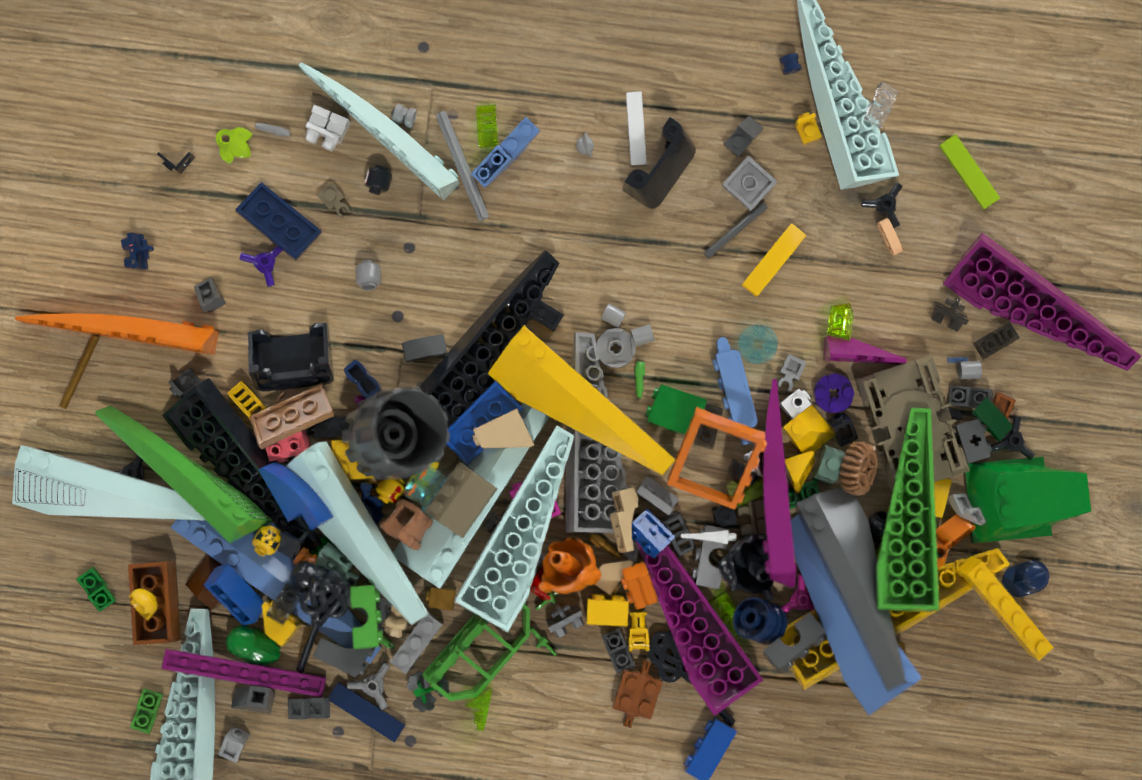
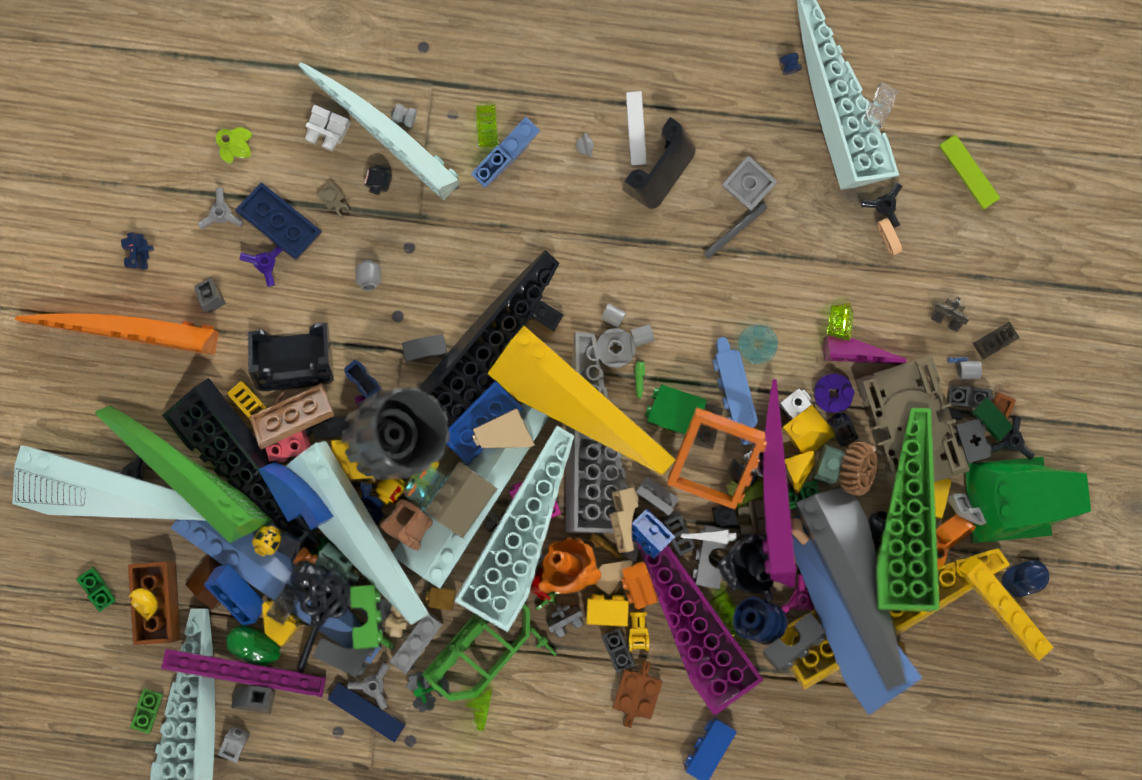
pearl gold bar [59,334,100,409] -> none
black bracket [157,152,195,174] -> none
dark grey bracket [168,368,202,398] -> none
light grey piece [255,123,291,137] -> none
dark grey slope [288,697,330,720] -> none
light grey axle [436,111,489,221] -> none
black piece [648,630,736,726] -> none
dark grey slope [723,116,764,158] -> none
yellow slope [742,223,807,297] -> none
light grey plate [777,354,807,392] -> none
yellow bracket [794,112,822,145] -> none
magenta wedge [943,232,1141,371] -> none
none -> light grey piece [198,188,244,229]
none -> light nougat arm [791,518,810,545]

